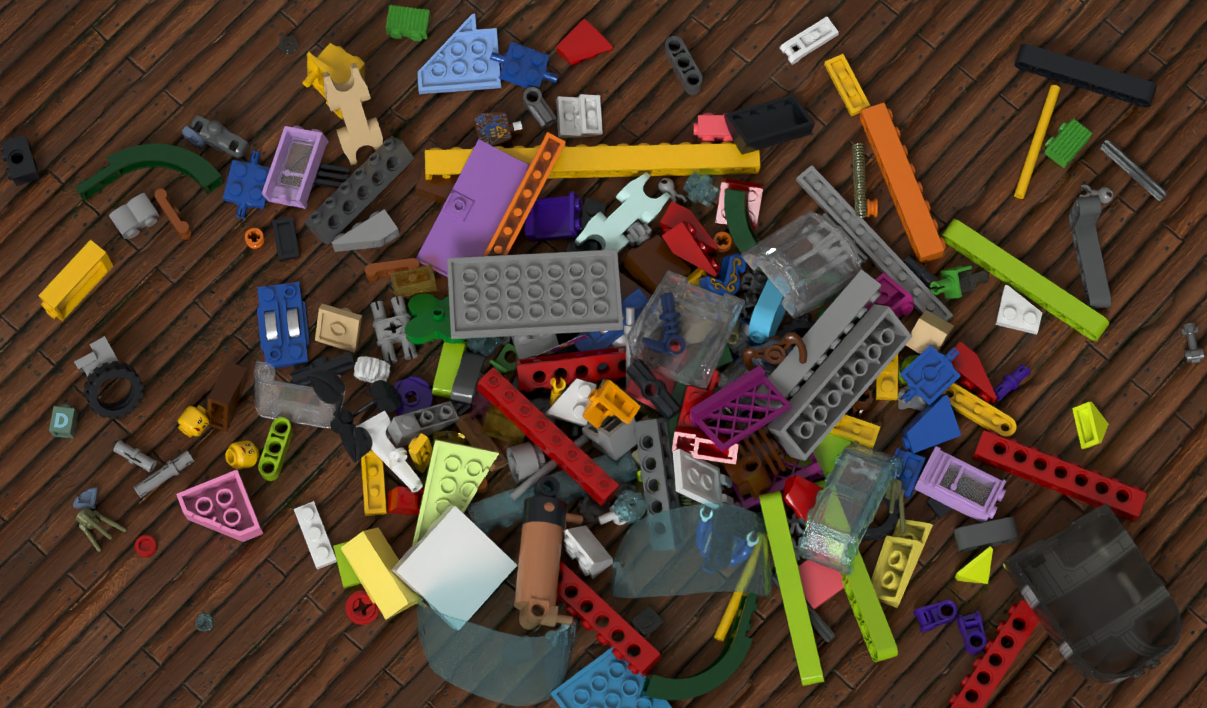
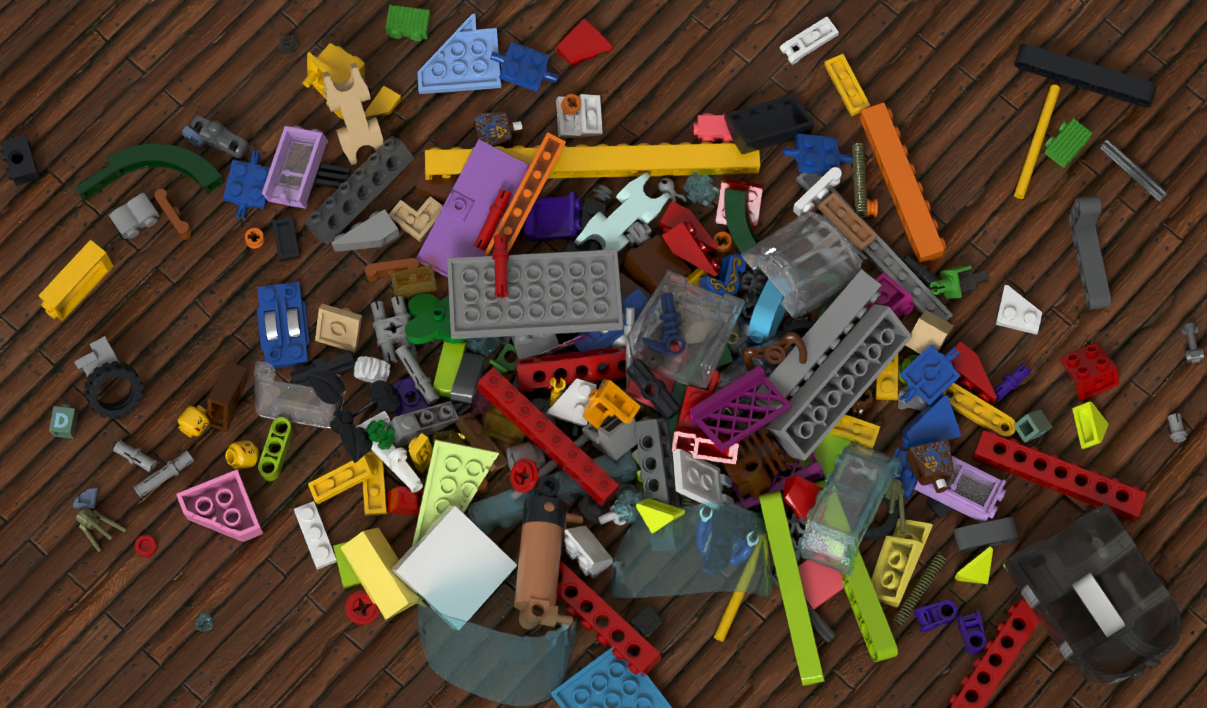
flat silver piece [523,87,557,129] -> none
dark green arch [640,591,758,700] -> none
dark grey beam [665,36,703,95] -> none
lime beam [941,219,1109,341] -> none
light grey arm [1080,185,1113,204] -> none
none -> yellow plate [308,455,374,504]
none -> yellow tile [364,85,401,120]
none -> green piece [366,420,395,450]
none -> tan plate [388,197,443,242]
none -> light grey pin [395,344,440,405]
none -> red pin [473,189,512,251]
none -> red pin [492,234,509,298]
none -> red gear [510,458,540,493]
none -> orange bush [561,94,581,115]
none -> dark grey plate [593,184,613,203]
none -> neon yellow slope [636,498,685,534]
none -> blue plate [782,133,853,175]
none -> white plate [793,167,842,216]
none -> medium nougat plate [818,192,878,251]
none -> olive piece [892,552,947,628]
none -> reddish brown torso [905,439,954,493]
none -> sand green brick [1013,409,1052,443]
none -> red bracket [1059,342,1119,401]
none -> white beam [1072,573,1126,638]
none -> light grey pin [1167,414,1187,442]

